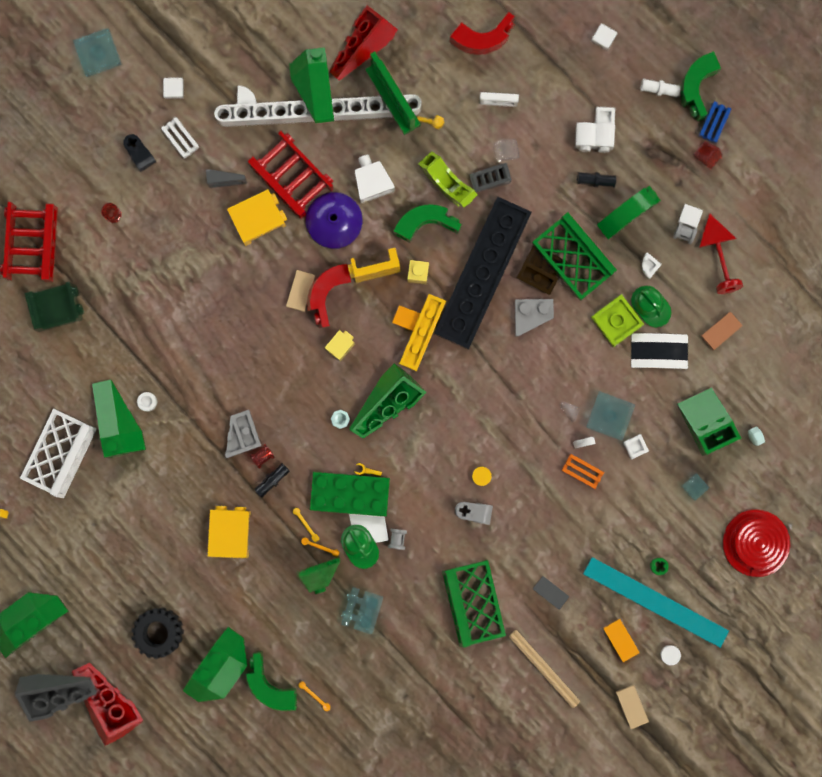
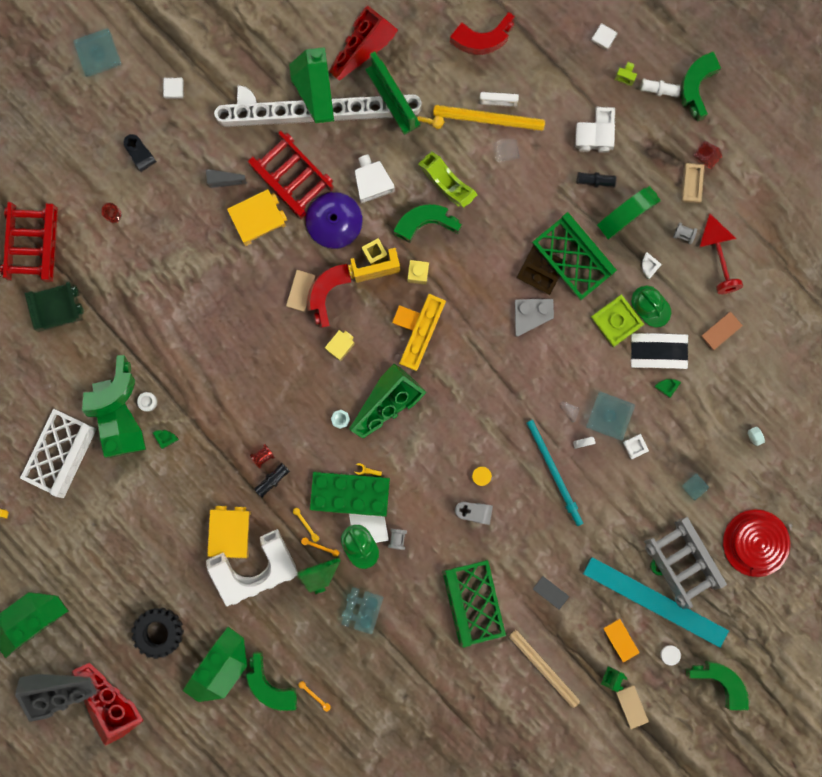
white tile [161,117,199,159] -> none
light grey wing [225,410,262,458] -> none
black plate [434,196,532,350] -> none
dark grey slope [469,163,512,193] -> none
orange tile [561,454,605,489] -> none
green slope [677,388,742,456] -> none
white tile [678,204,703,228] -> none
blue tile [698,101,731,144] -> none
none -> green arch [82,355,135,417]
none -> green tile [152,430,179,449]
none -> white arch [206,529,298,607]
none -> light yellow brick [362,238,388,265]
none -> yellow axle [433,105,545,131]
none -> teal bar [526,420,583,526]
none -> green tile [601,666,627,692]
none -> lime tile [614,62,637,86]
none -> light grey fence [643,517,727,609]
none -> green tile [654,379,681,398]
none -> tan tile [681,163,704,203]
none -> green arch [686,661,749,710]

